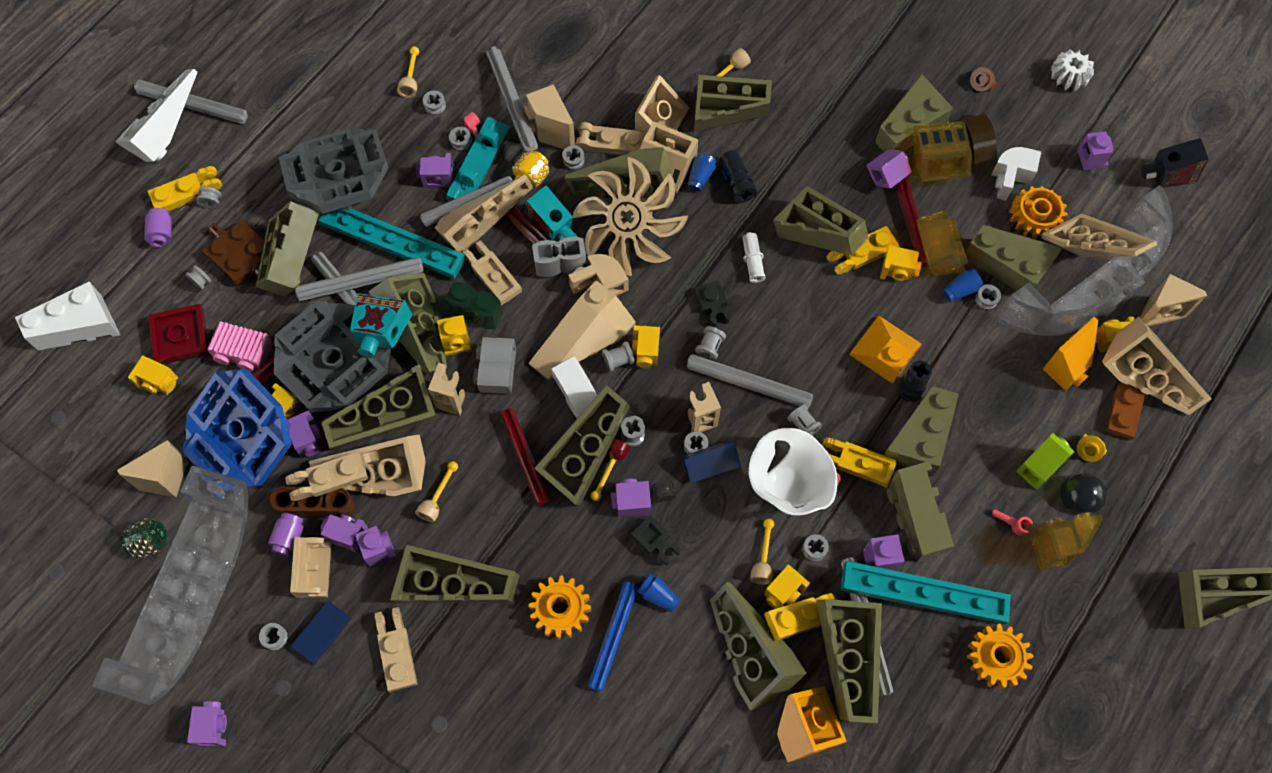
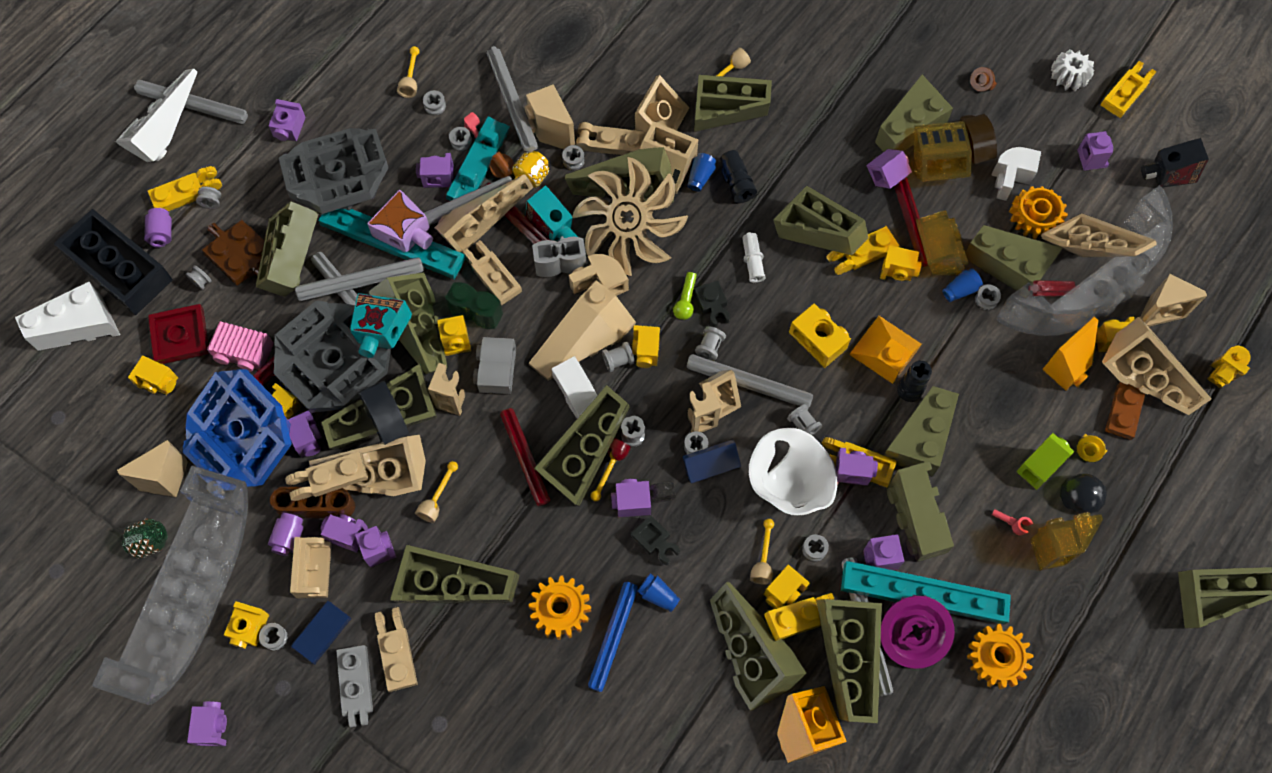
none -> black brick [54,208,173,316]
none -> yellow brick [224,601,269,649]
none -> medium lavender brick [269,99,306,141]
none -> light grey hinge [336,645,373,728]
none -> black slope [358,381,409,445]
none -> torso [367,190,433,252]
none -> dark orange plate [489,152,514,179]
none -> lime bar [673,272,697,320]
none -> tan slope [699,370,741,419]
none -> yellow brick [789,303,851,368]
none -> medium lavender brick [836,448,878,485]
none -> magenta gear [881,594,955,669]
none -> dark red axle [1028,280,1079,296]
none -> yellow hinge [1101,61,1157,119]
none -> yellow hips [1207,346,1250,388]

